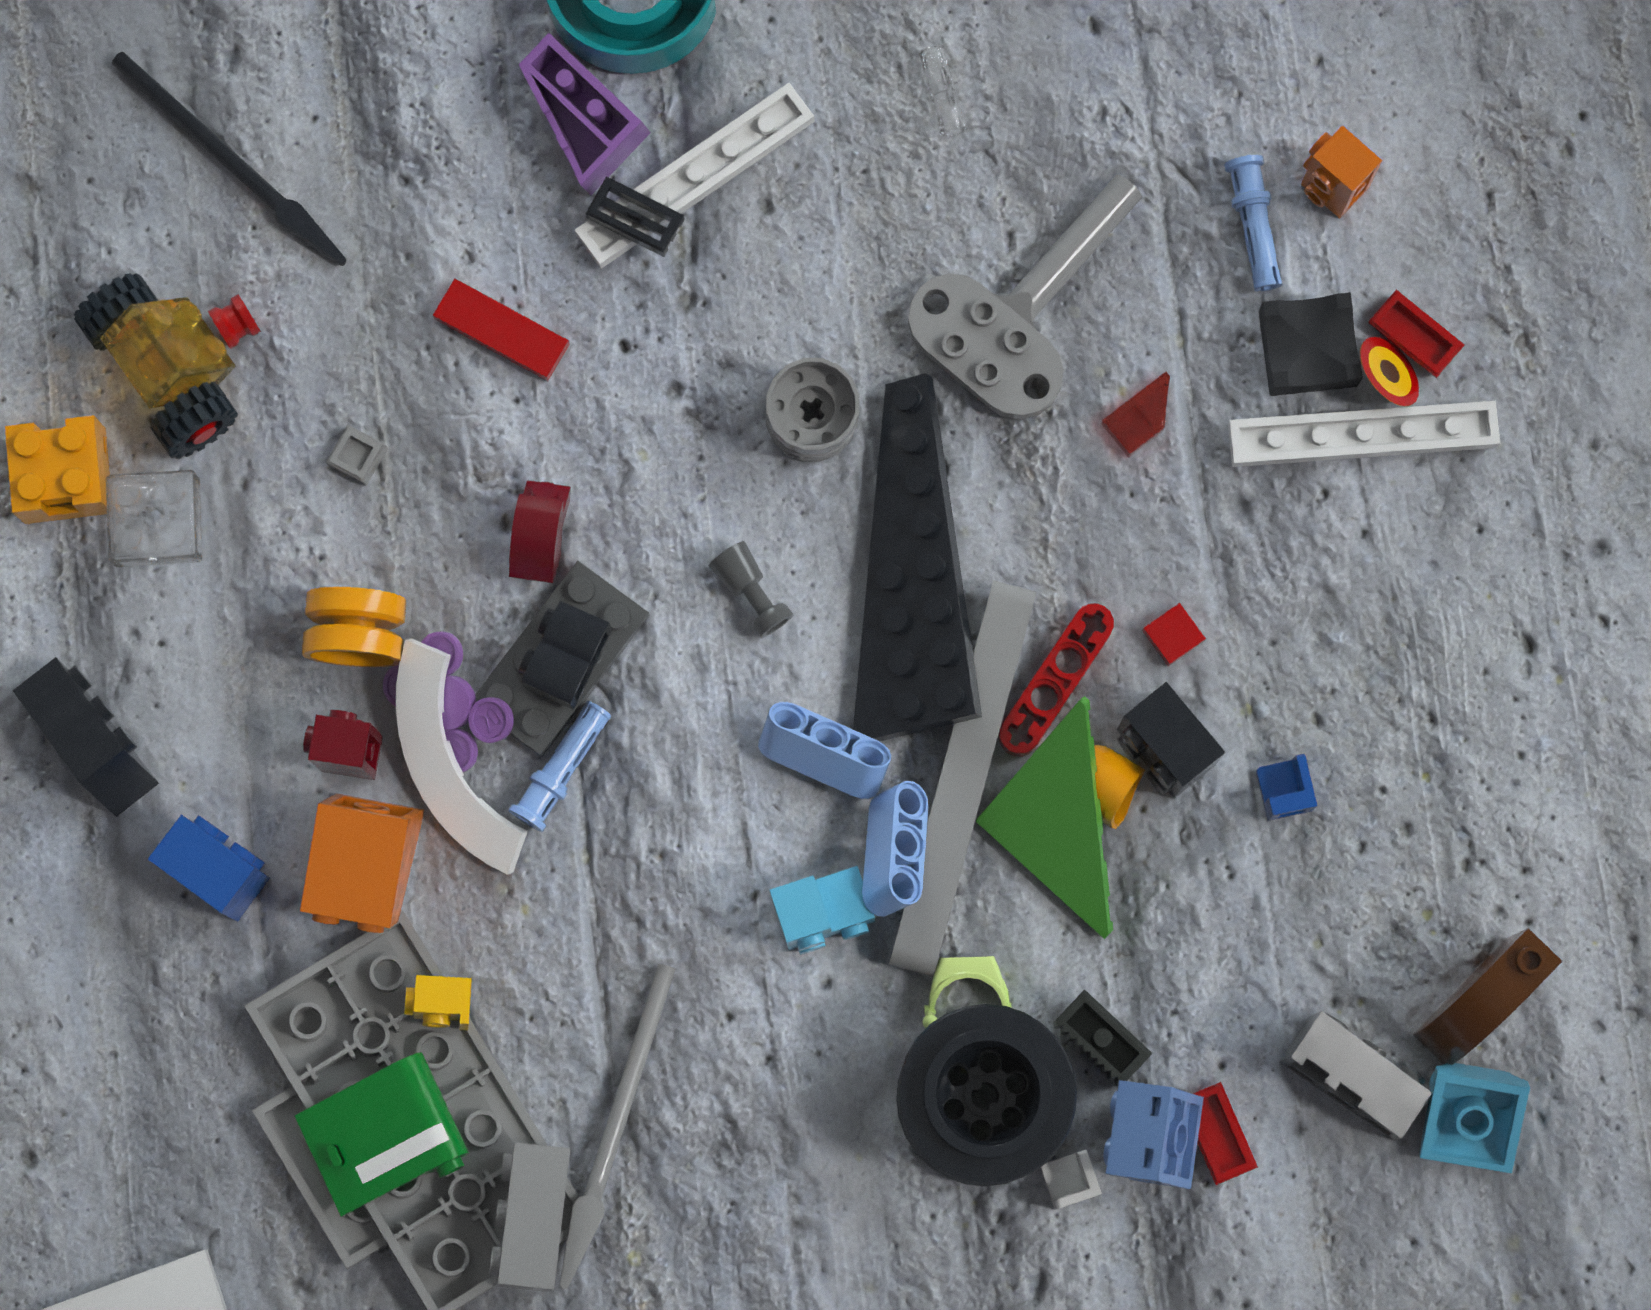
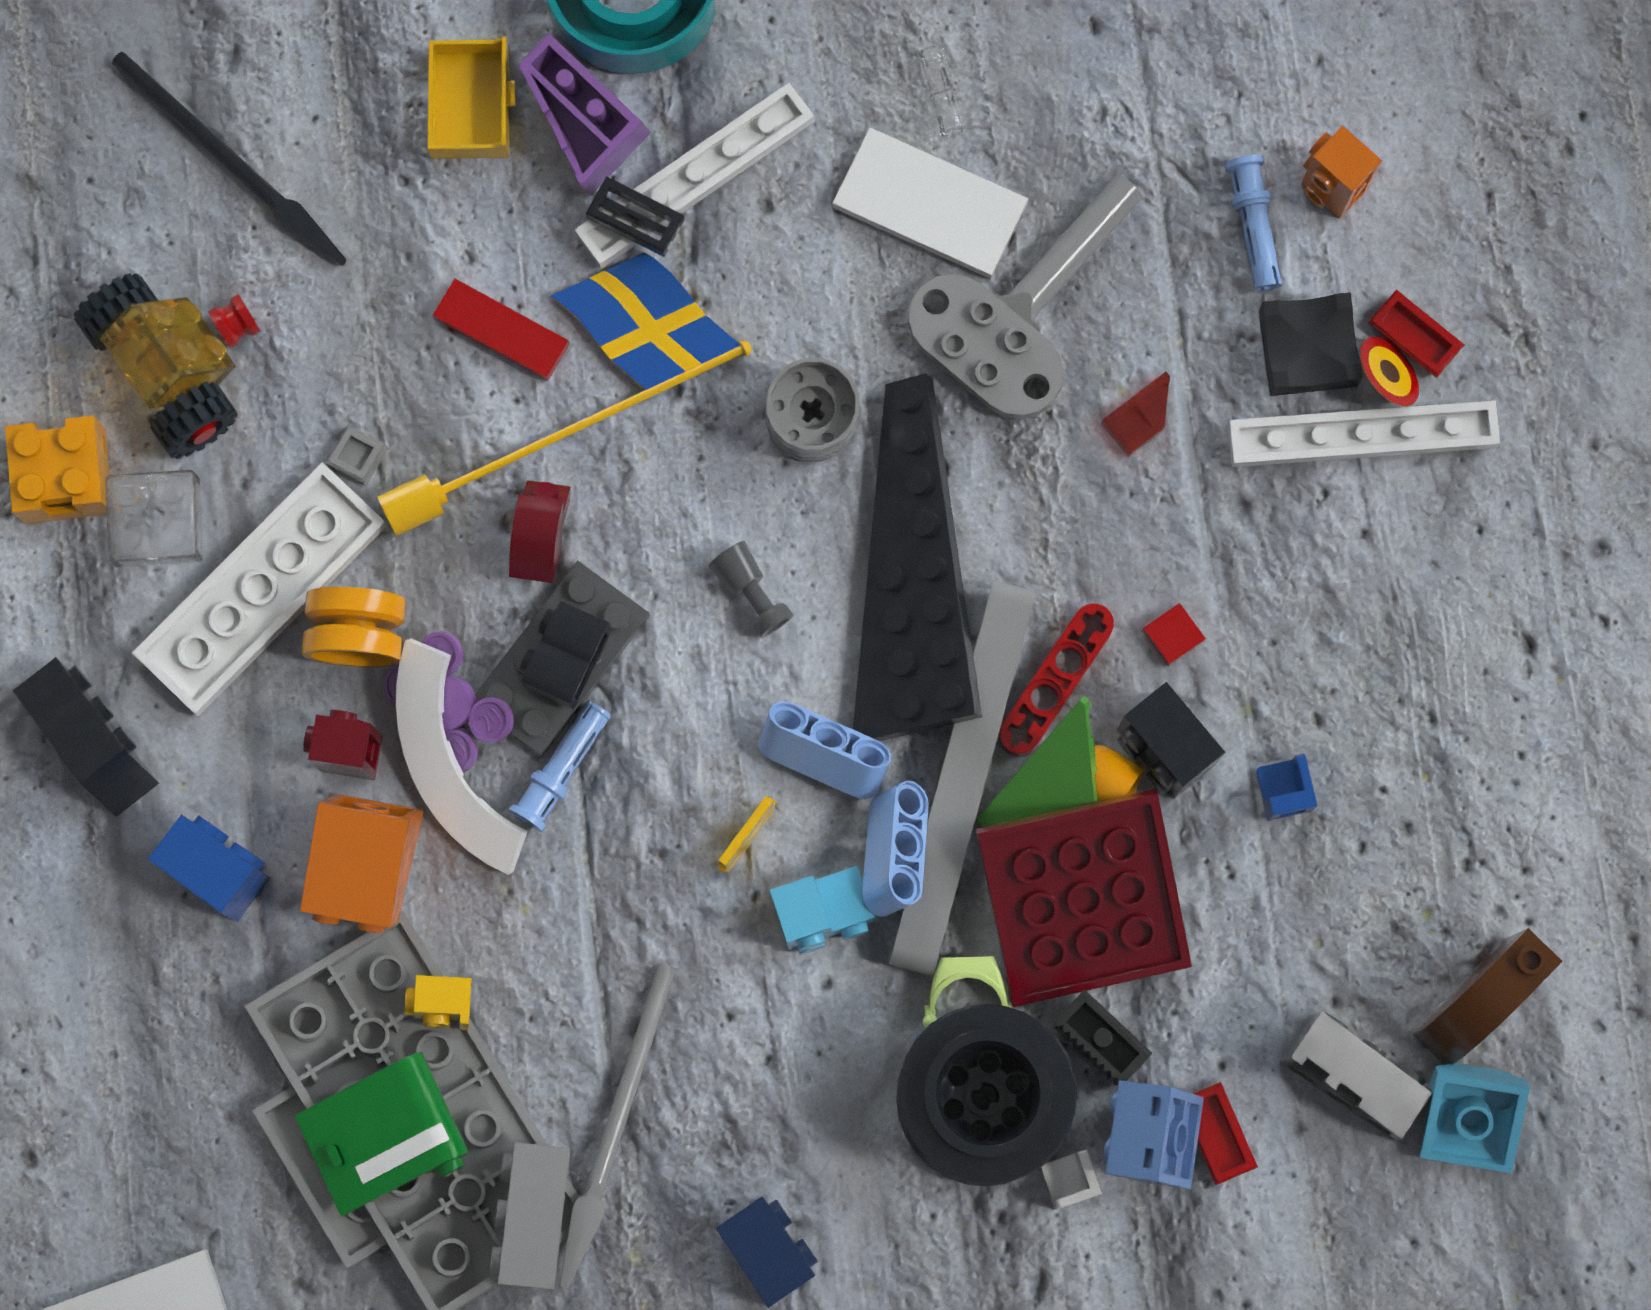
none -> white plate [132,462,388,716]
none -> flag [377,252,752,537]
none -> yellow container [428,36,516,159]
none -> dark blue brick [715,1196,818,1308]
none -> yellow piece [717,796,777,874]
none -> white tile [832,128,1028,279]
none -> dark red plate [976,789,1192,1007]

